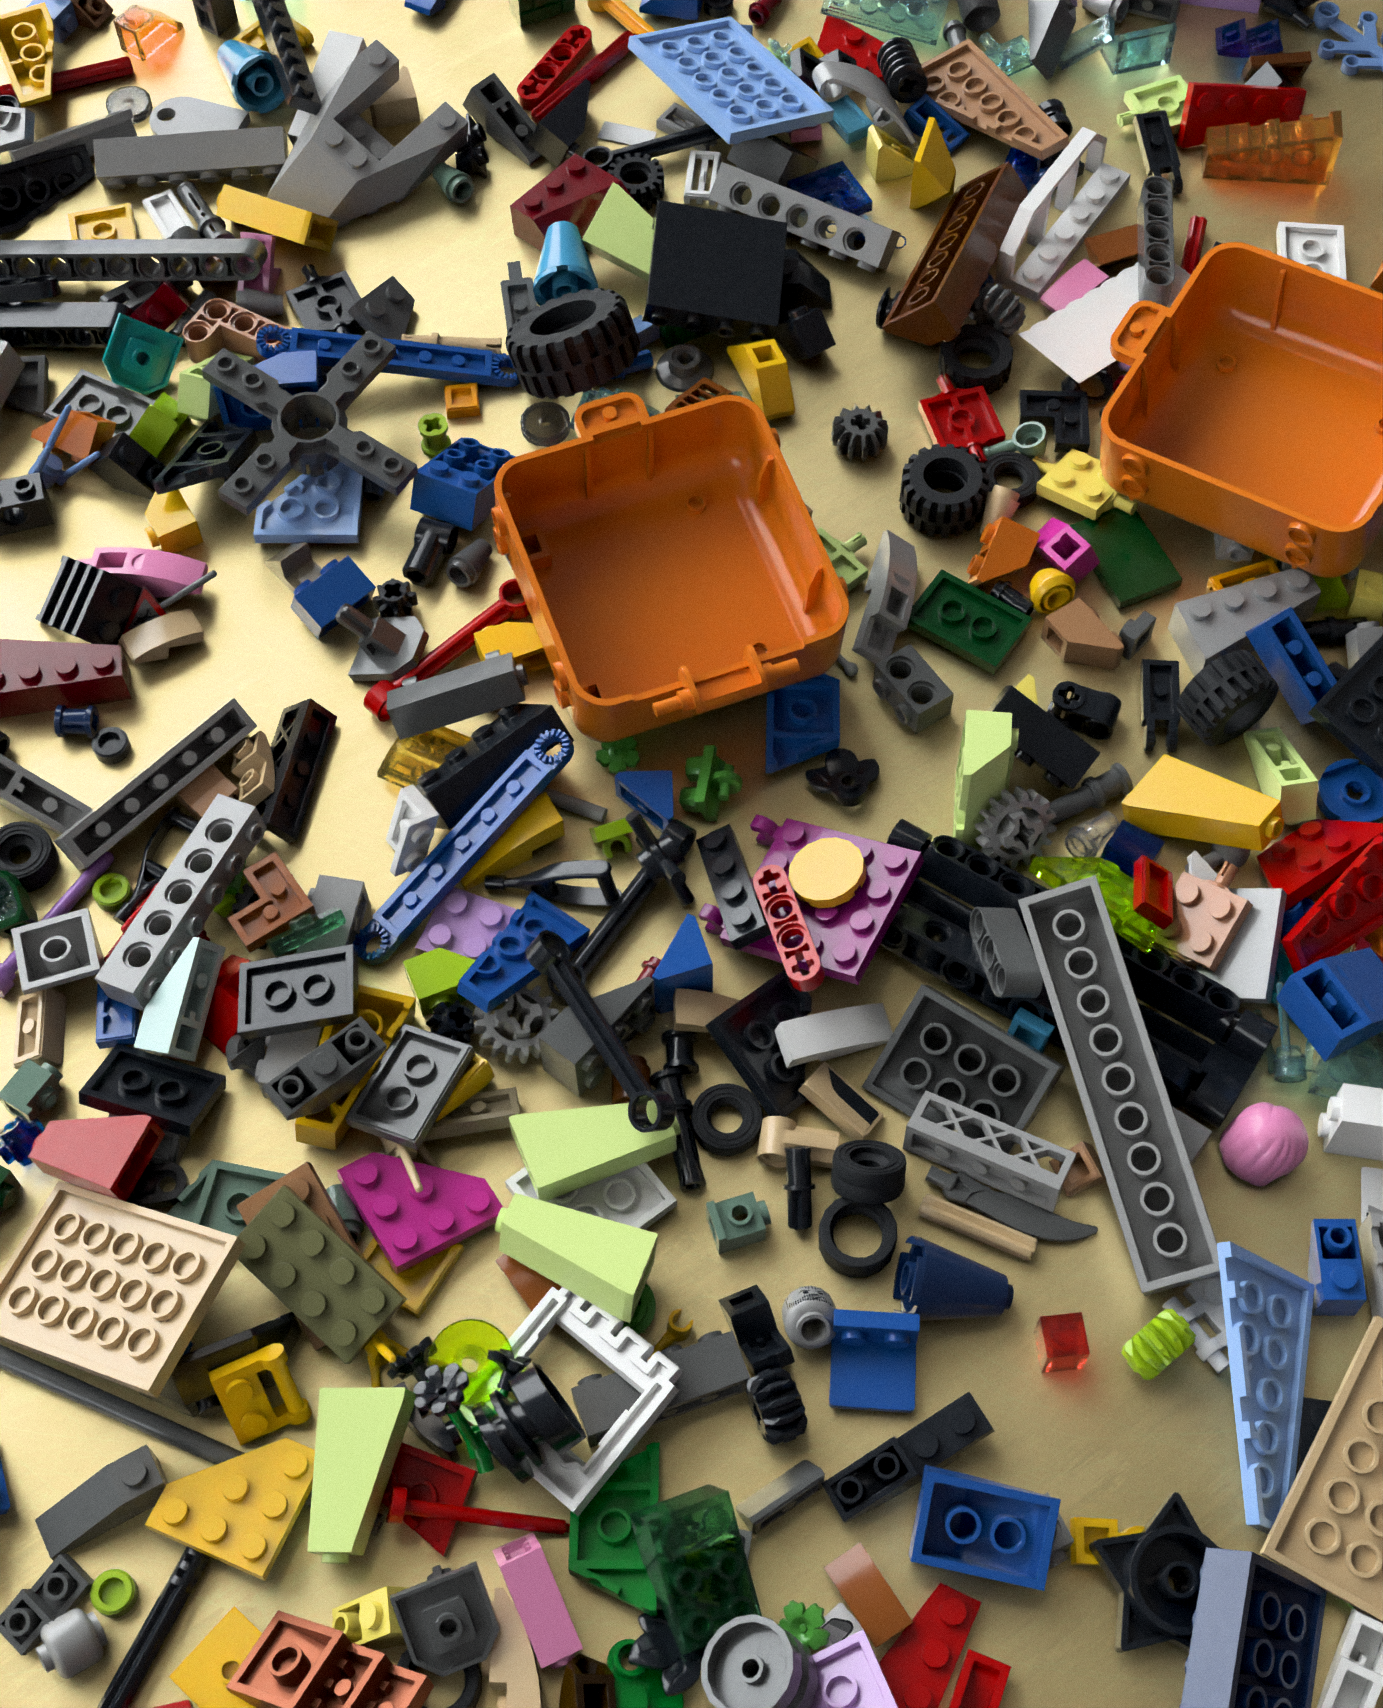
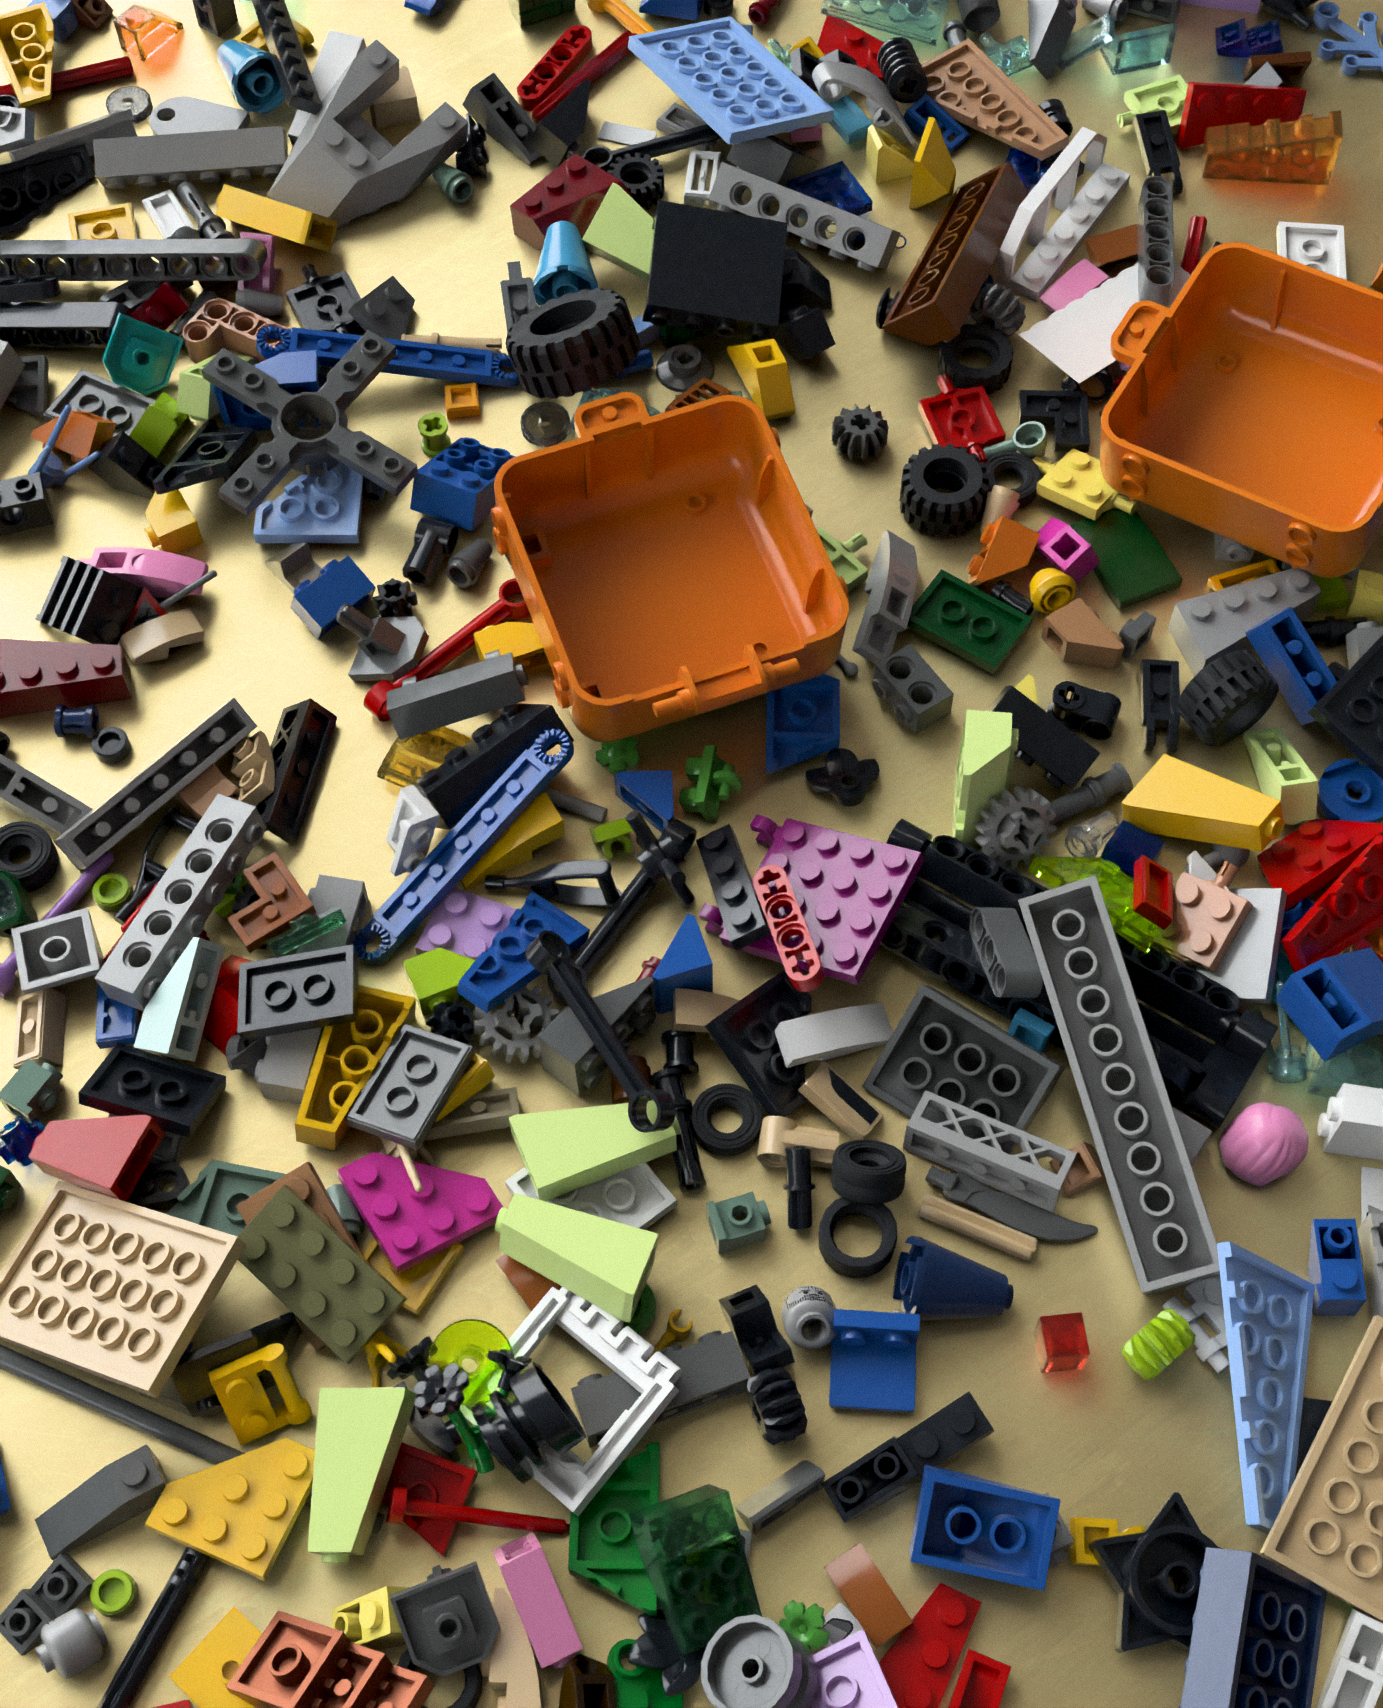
dark grey slope [262,1016,387,1120] -> none
yellow tile [788,837,867,908] -> none

